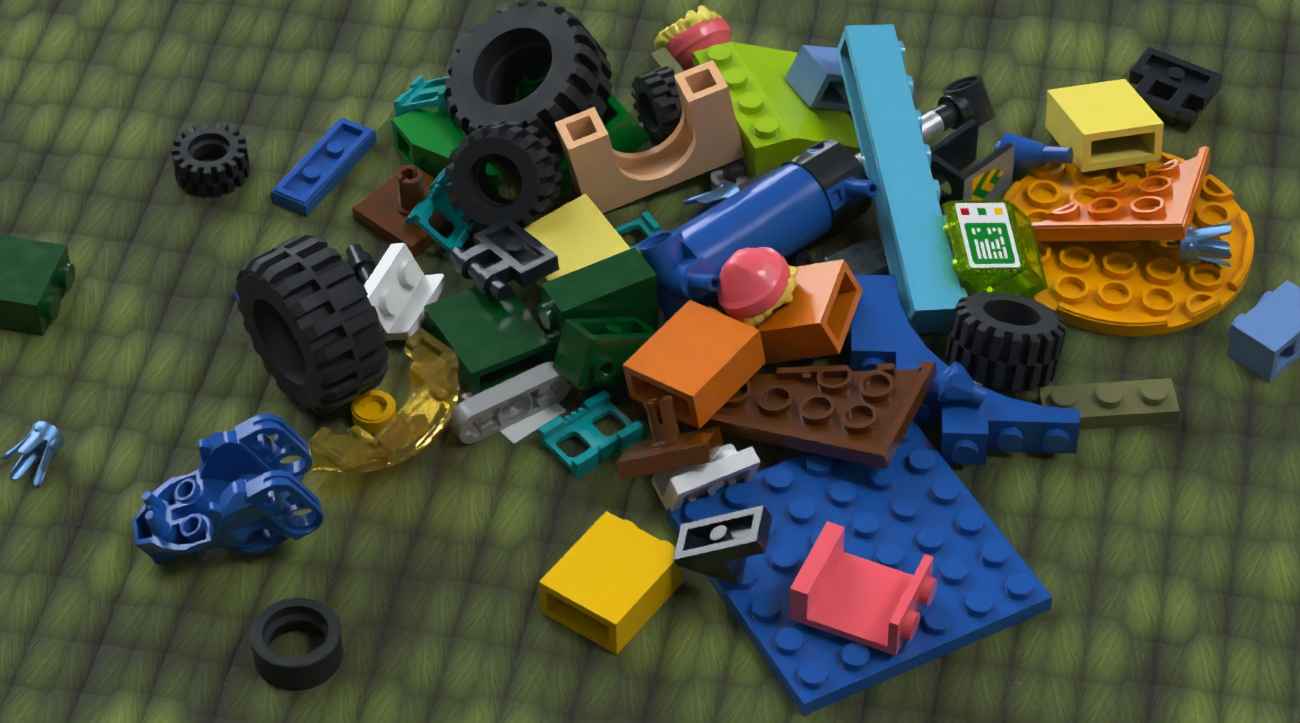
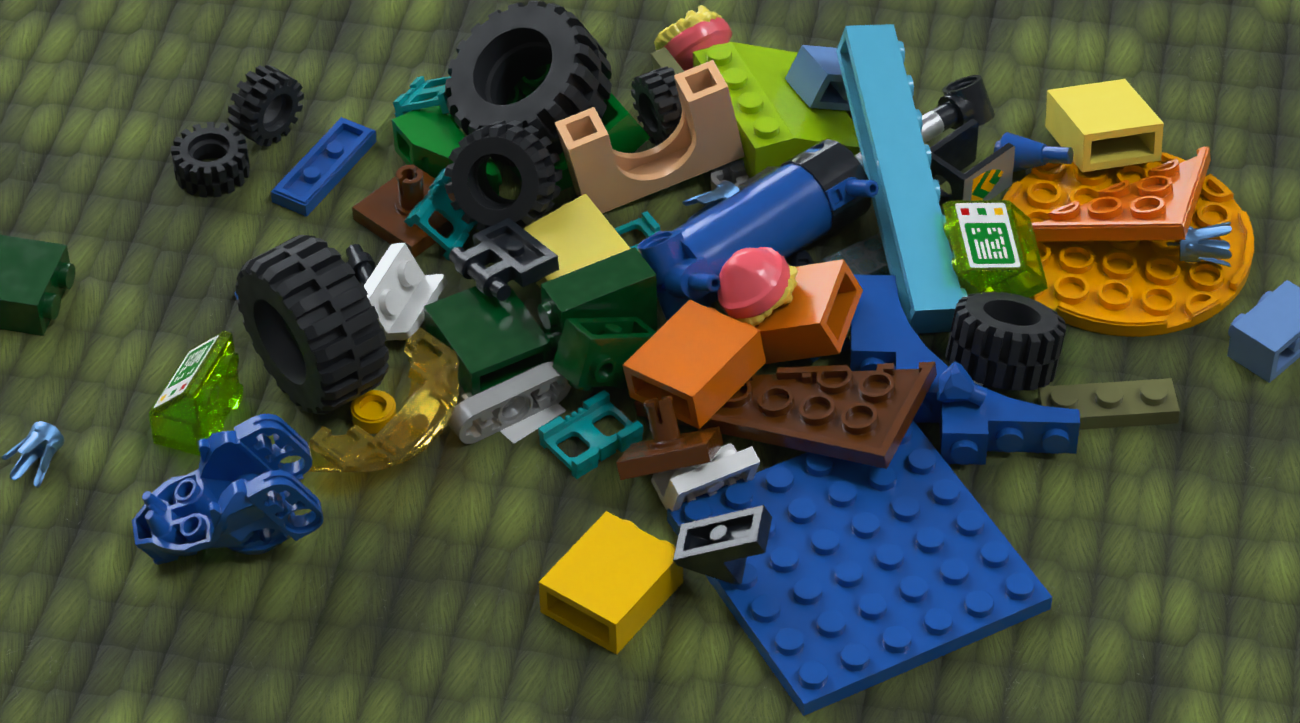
black tyre [250,597,344,691] -> none
coral panel [789,521,938,656] -> none
black plate [1129,47,1223,128] -> none
none -> clear neon green slope [149,330,243,456]
none -> black tyre [228,65,304,147]

